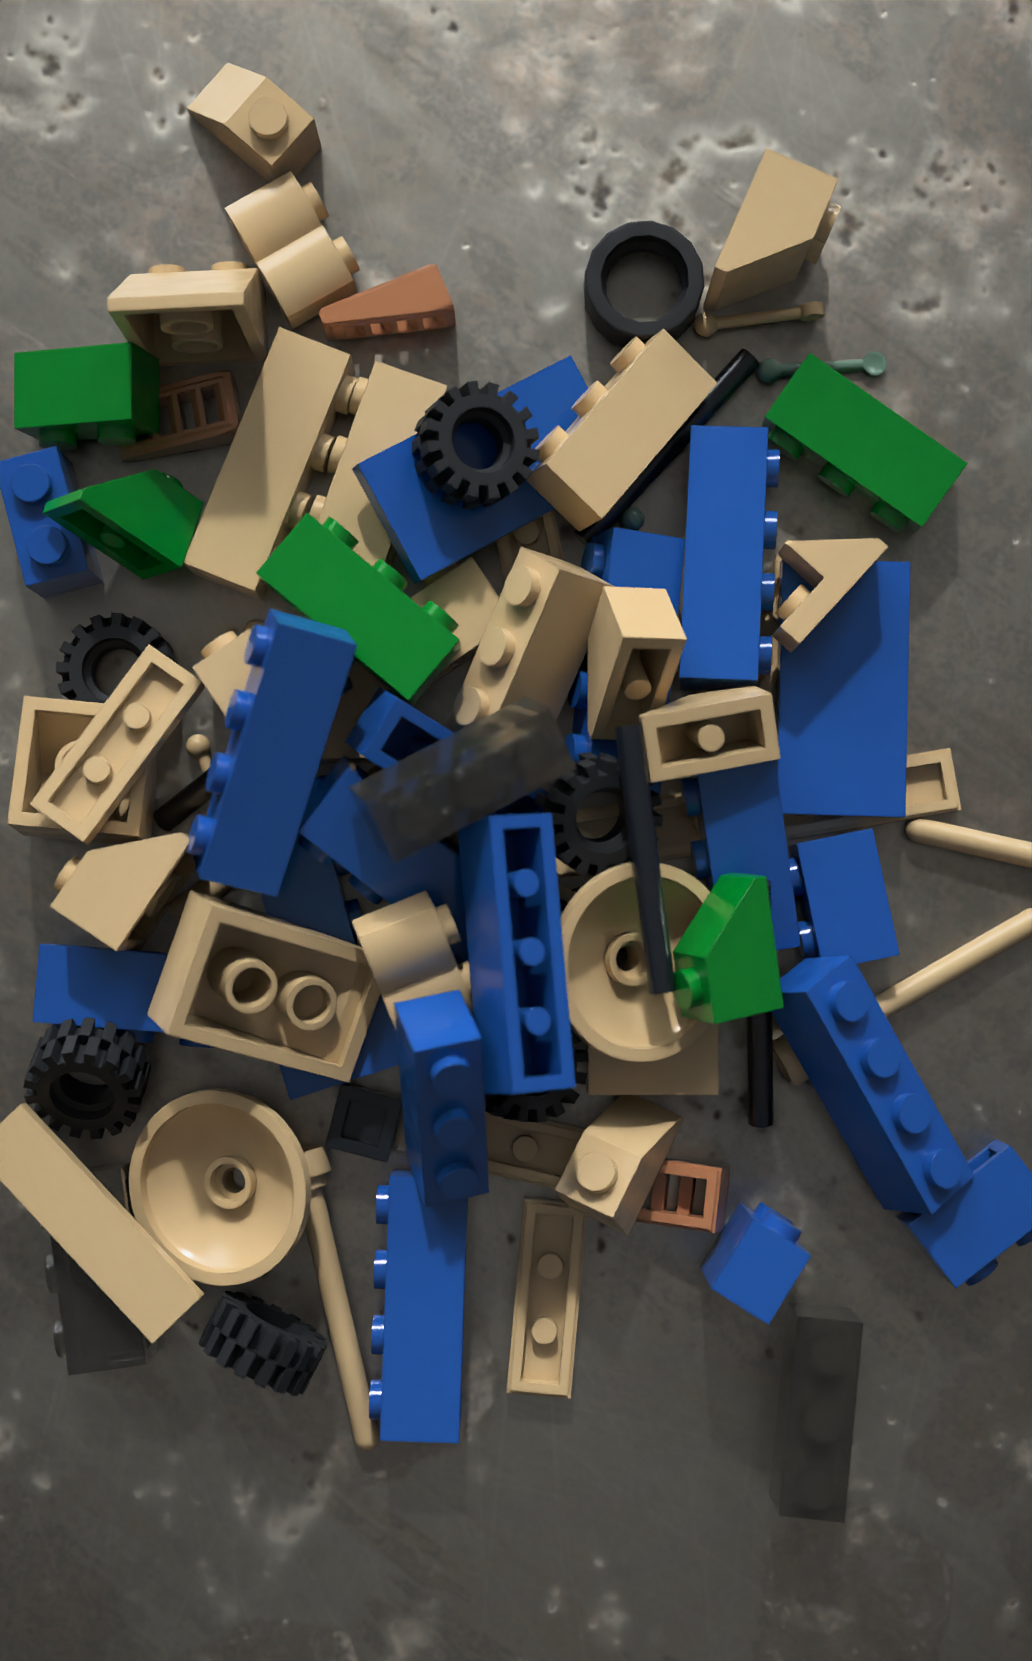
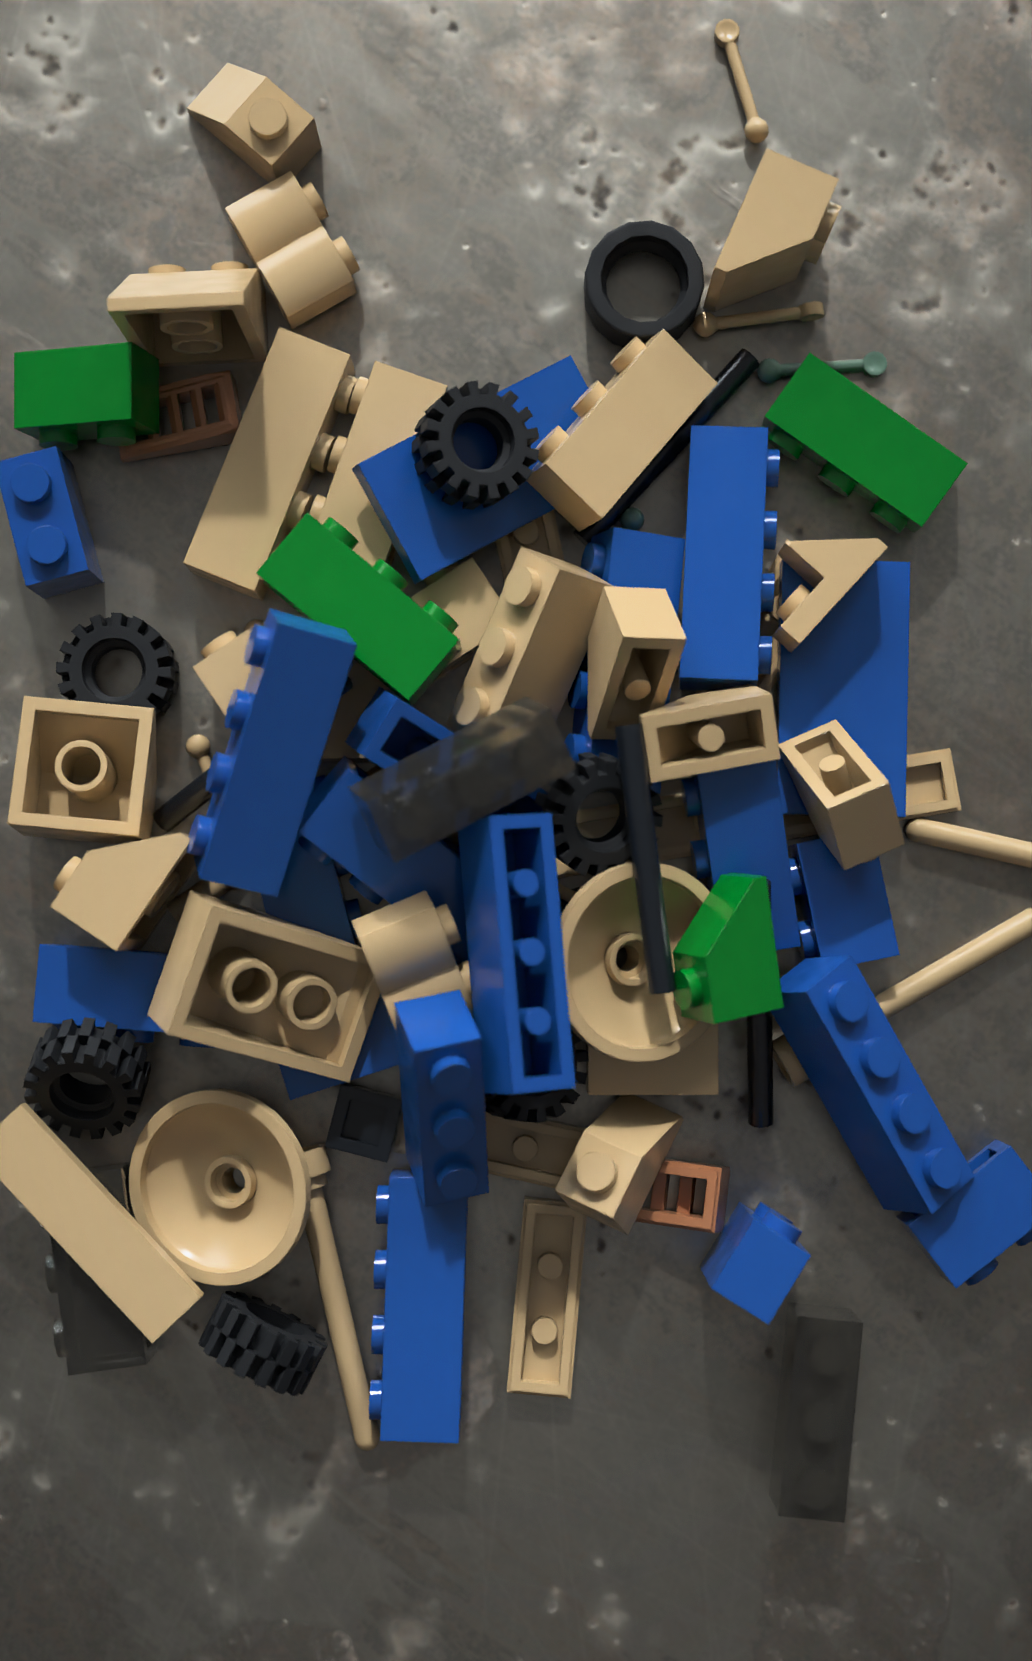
tan plate [30,645,205,846] -> none
green slope [43,469,204,580] -> none
nougat slope [318,263,456,341] -> none
none -> tan hinge [714,19,769,143]
none -> tan slope [779,719,905,870]

